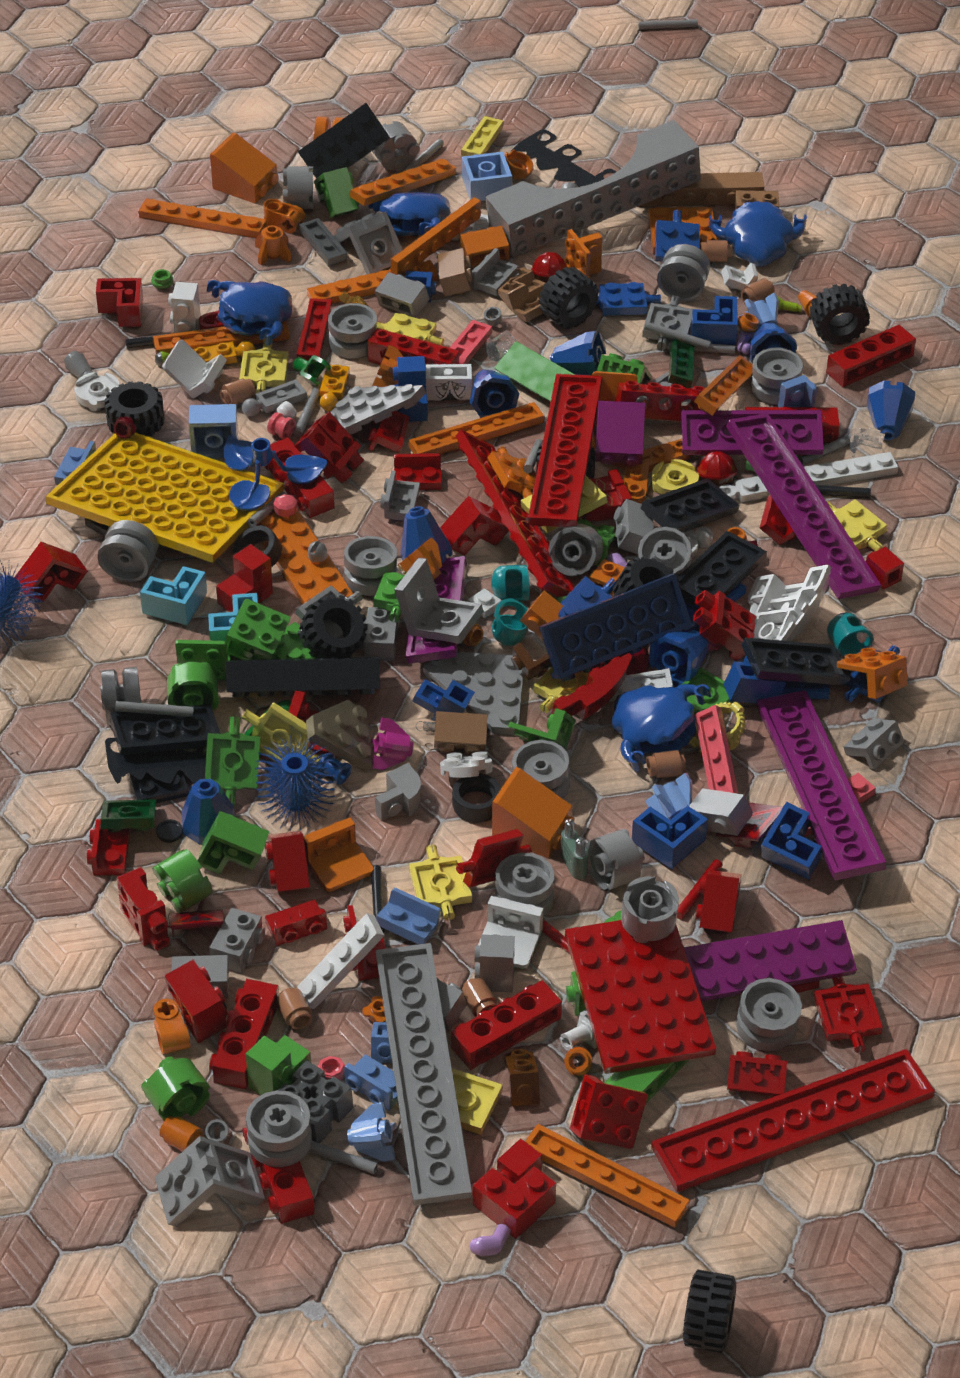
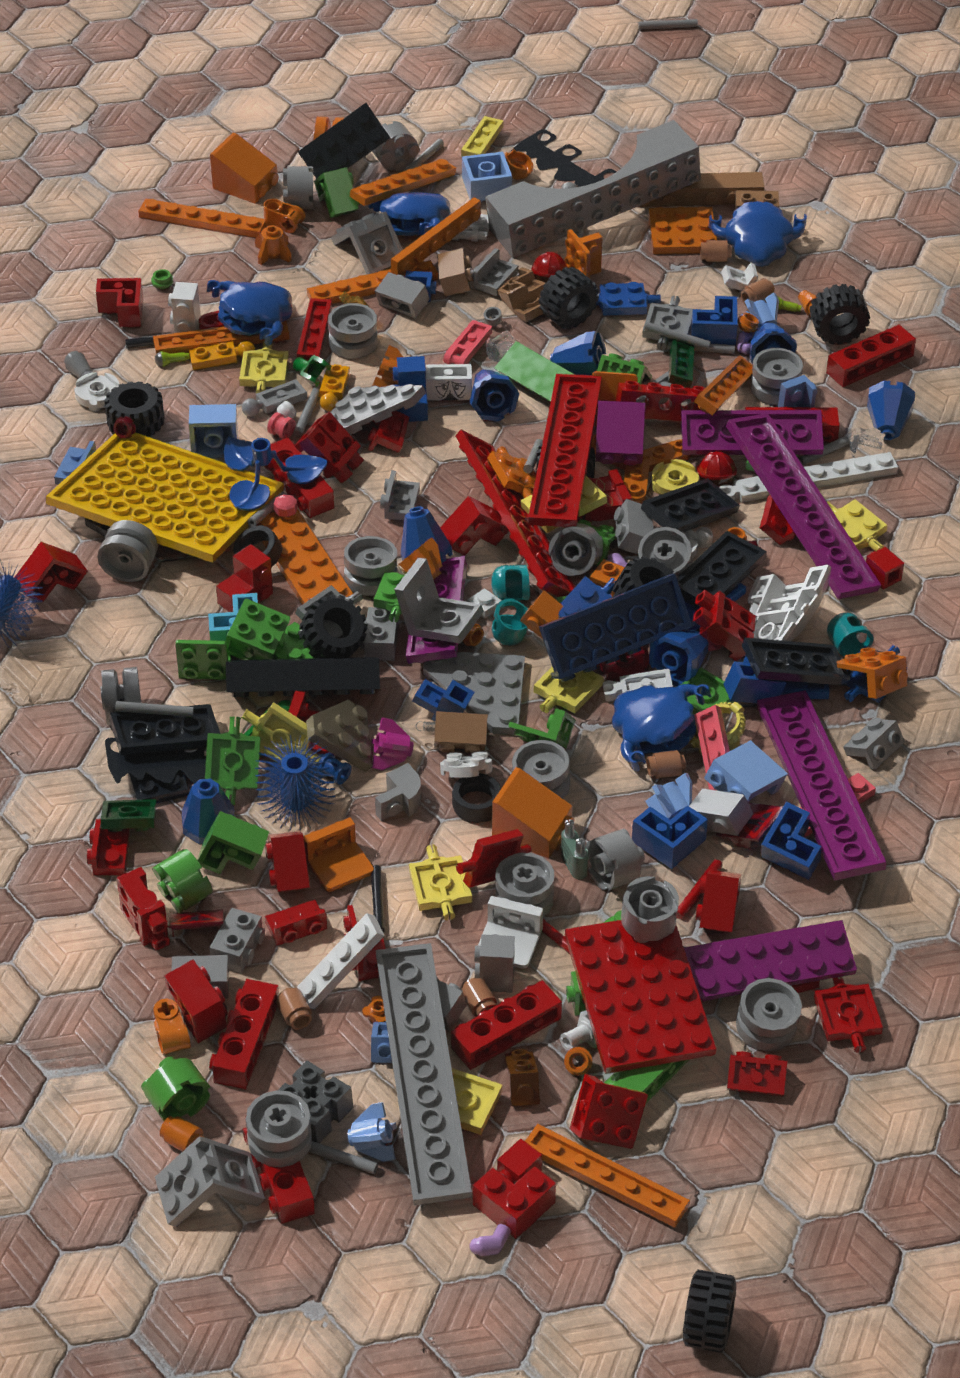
medium azure brick [140,566,207,625] -> none
black piece [156,819,183,843] -> none
white bracket [162,340,227,399] -> none
bright green brick [167,662,219,711] -> none
light grey hinge [205,1119,229,1143] -> none
nougat brick [220,378,256,405] -> none
bright green brick [246,1035,311,1096] -> none
dark grey plate [299,218,348,266] -> none
light grey hinge [308,541,327,562] -> none
coral tile [318,1056,345,1081] -> none
medium blue bracket [344,1054,398,1111] -> none
red brick [368,328,459,368] -> none
medium blue bracket [376,888,442,944] -> none
light yellow plate [377,313,445,346] -> none
red bracket [394,453,441,490] -> none
orange plate [409,402,544,454] -> none
orange brick [460,225,509,267] -> none
reddish brown bracket [511,642,552,681] -> none
red slope [551,653,632,721] -> none
red plate [651,1049,935,1193] -> none
blue plate [655,210,700,262] -> none
light grey wheel [657,244,711,301] -> none
black bar [816,485,871,498] -> none
none -> light blue panel [704,740,788,803]

